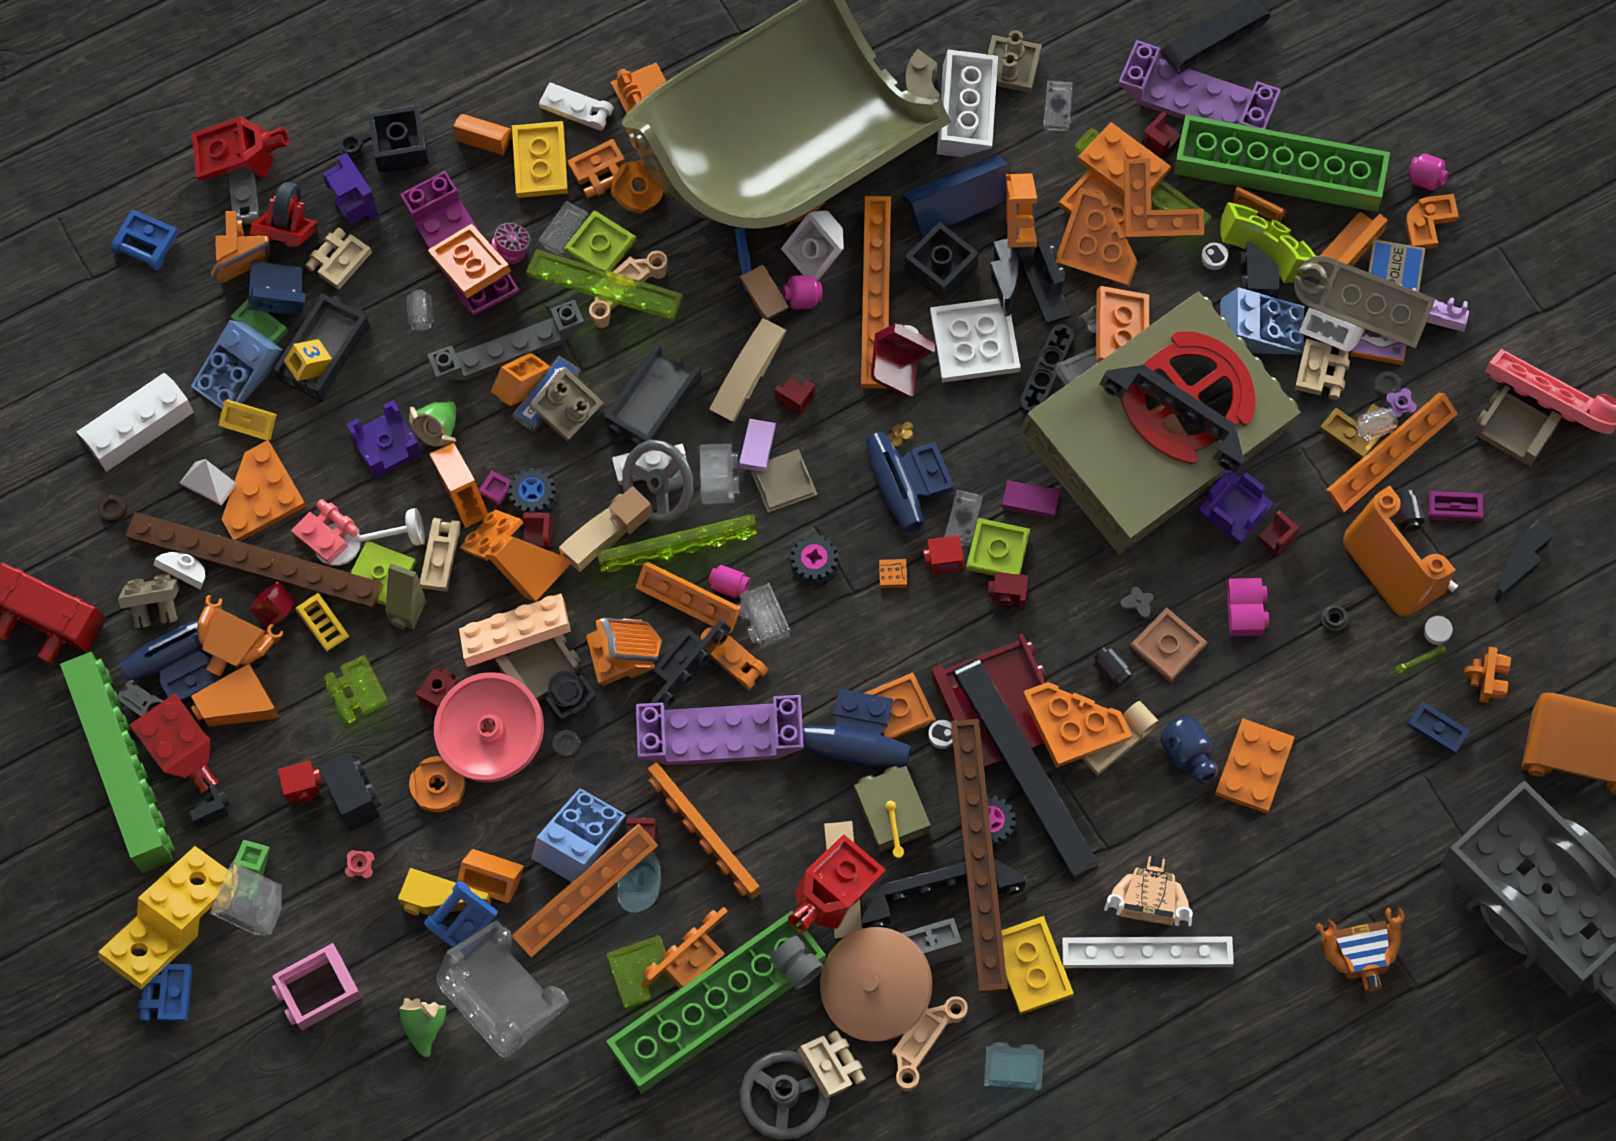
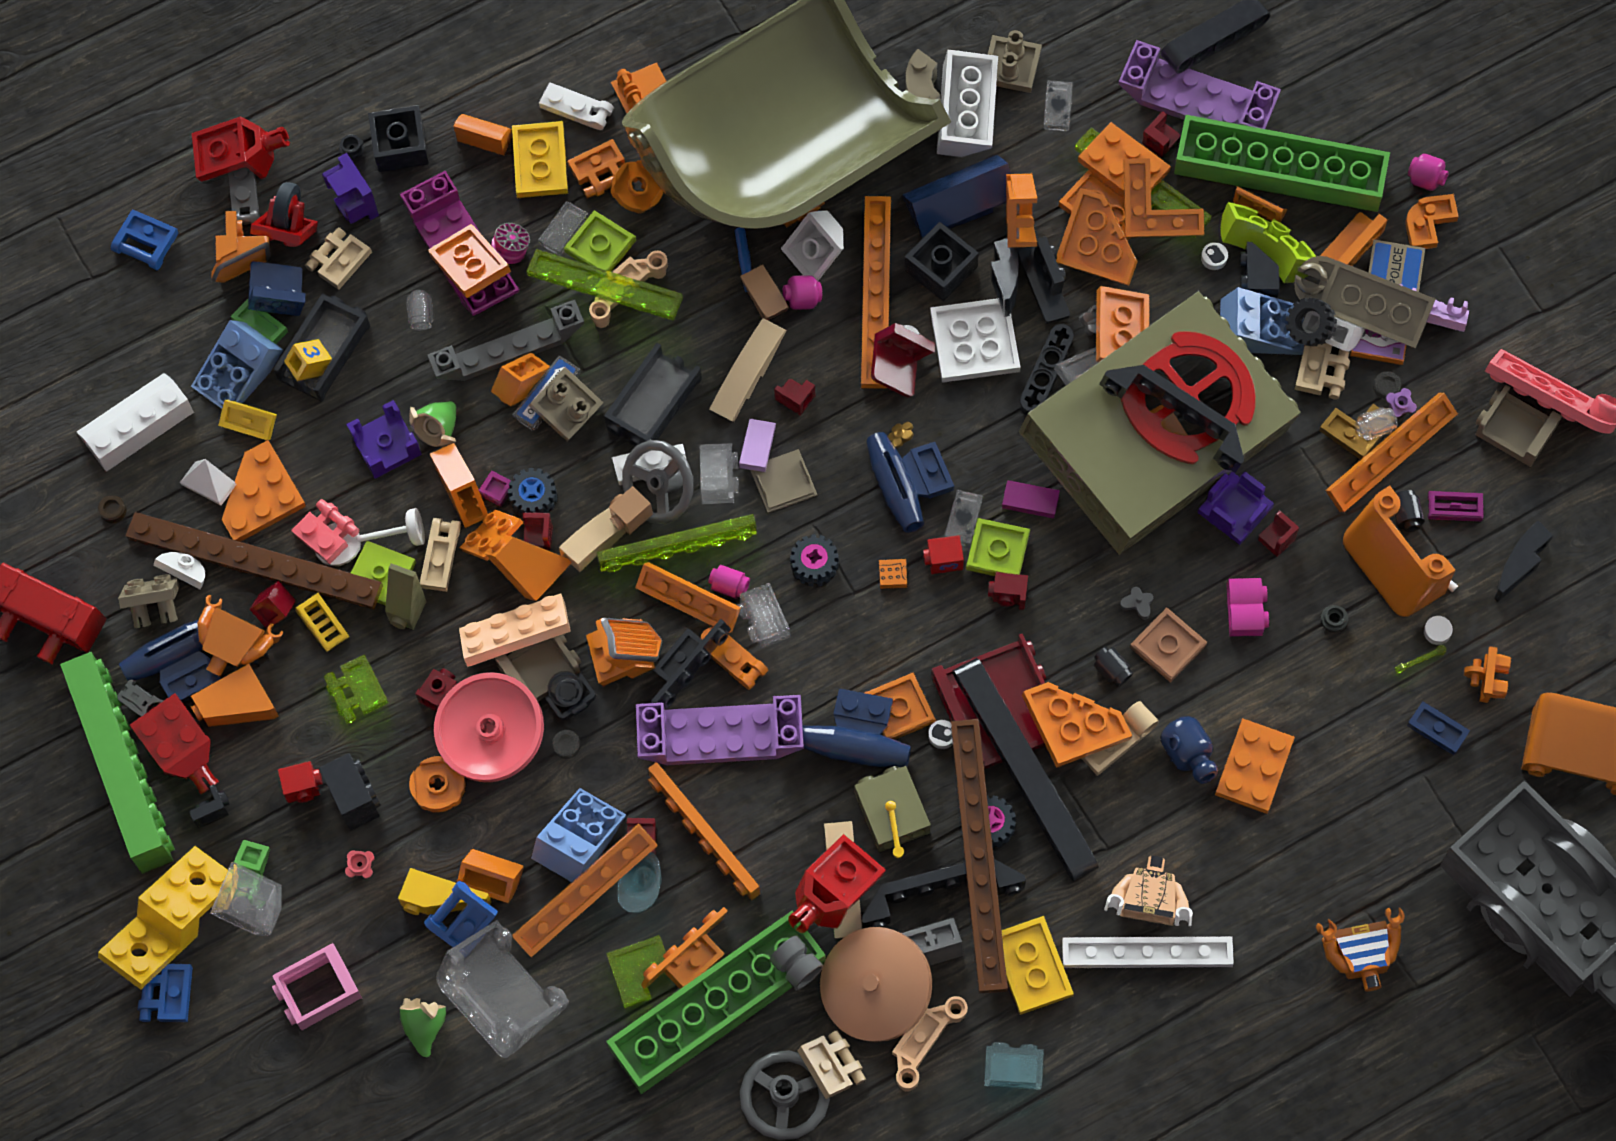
none -> black tyre [1285,298,1337,346]

